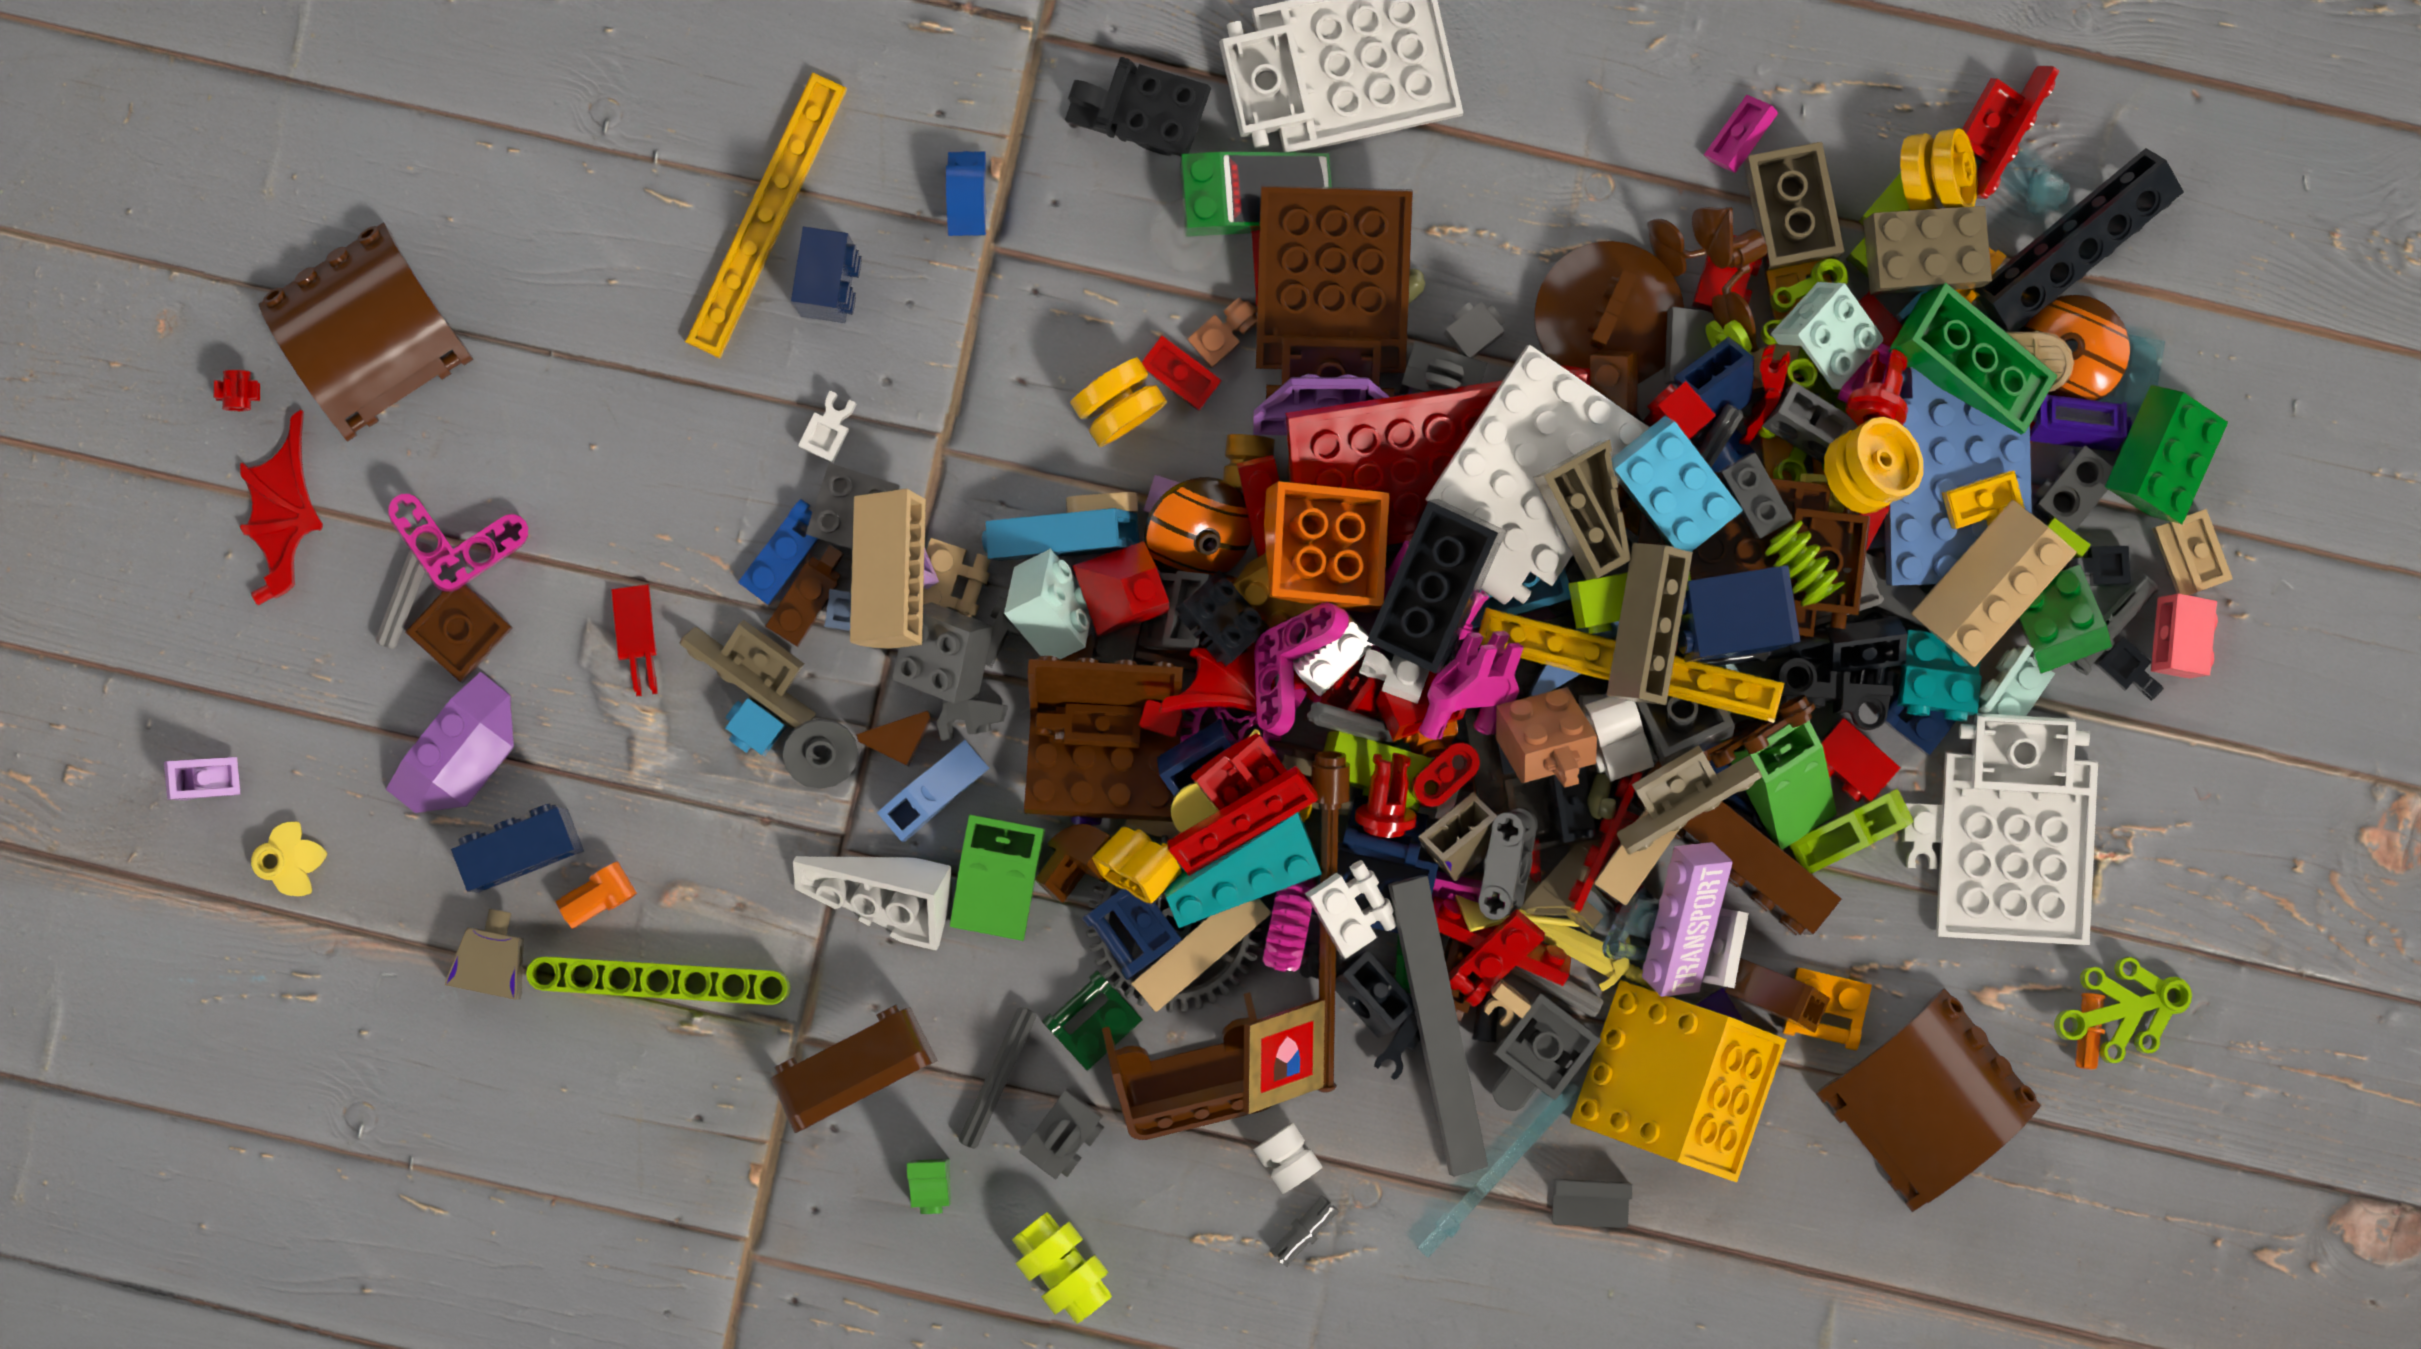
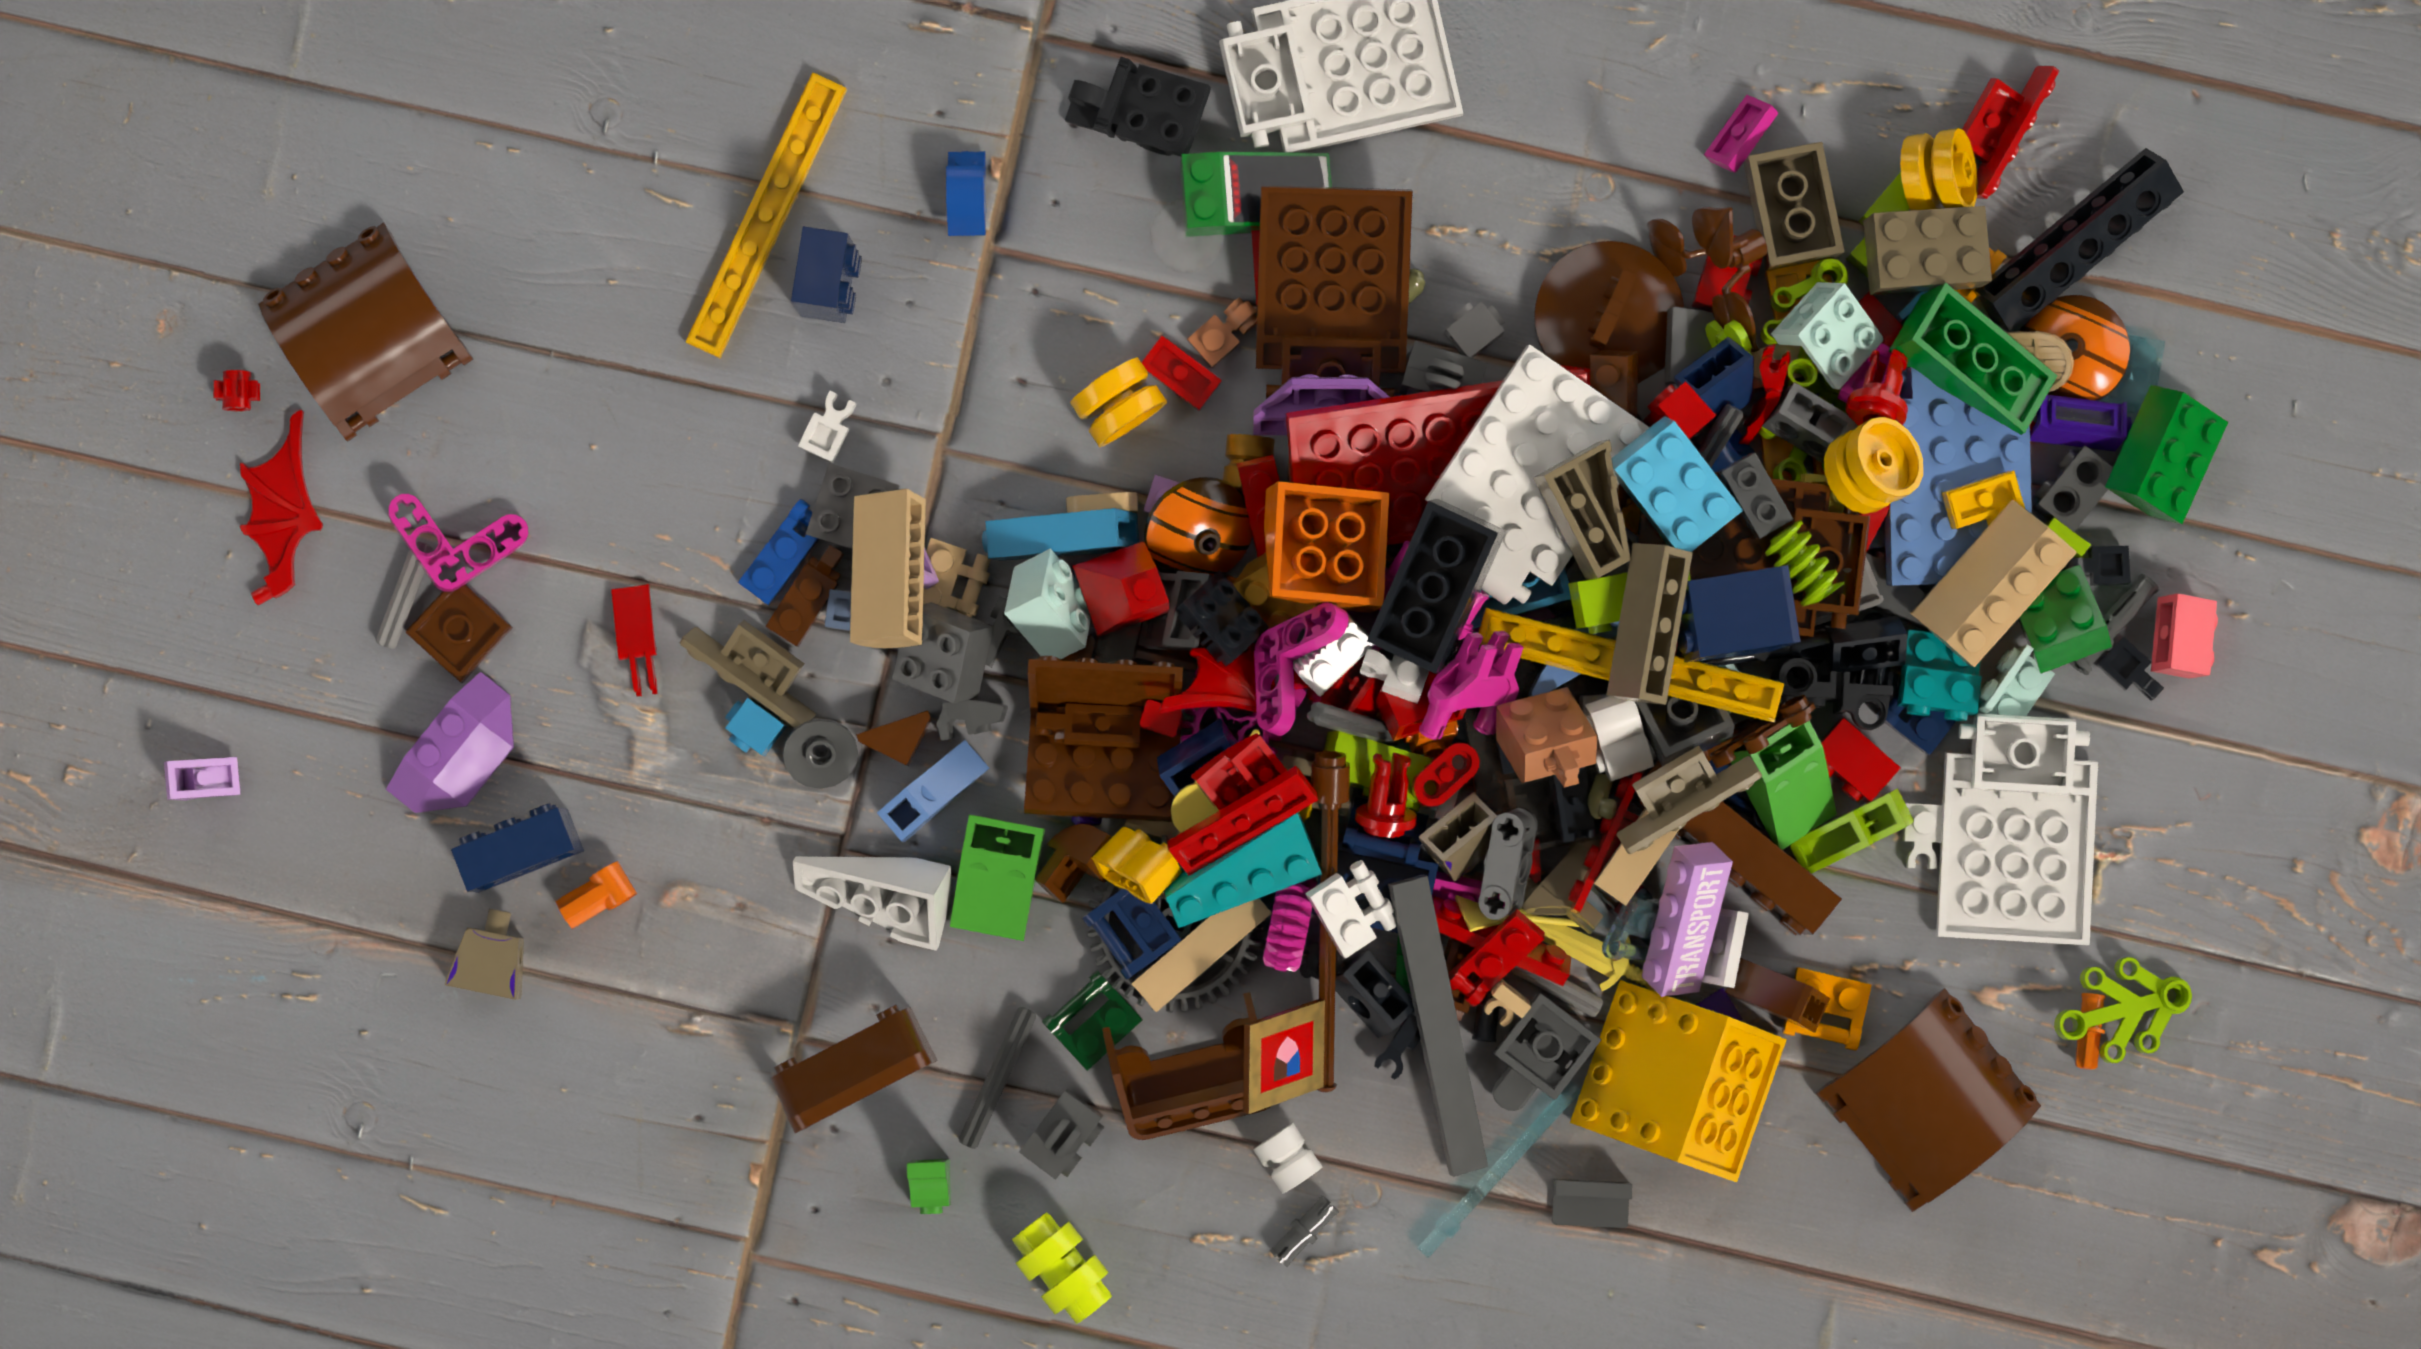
light yellow plate [251,822,327,896] -> none
lime beam [526,957,791,1005] -> none
clear light blue cone [2026,164,2069,215] -> none
tan plate [2152,509,2233,595] -> none

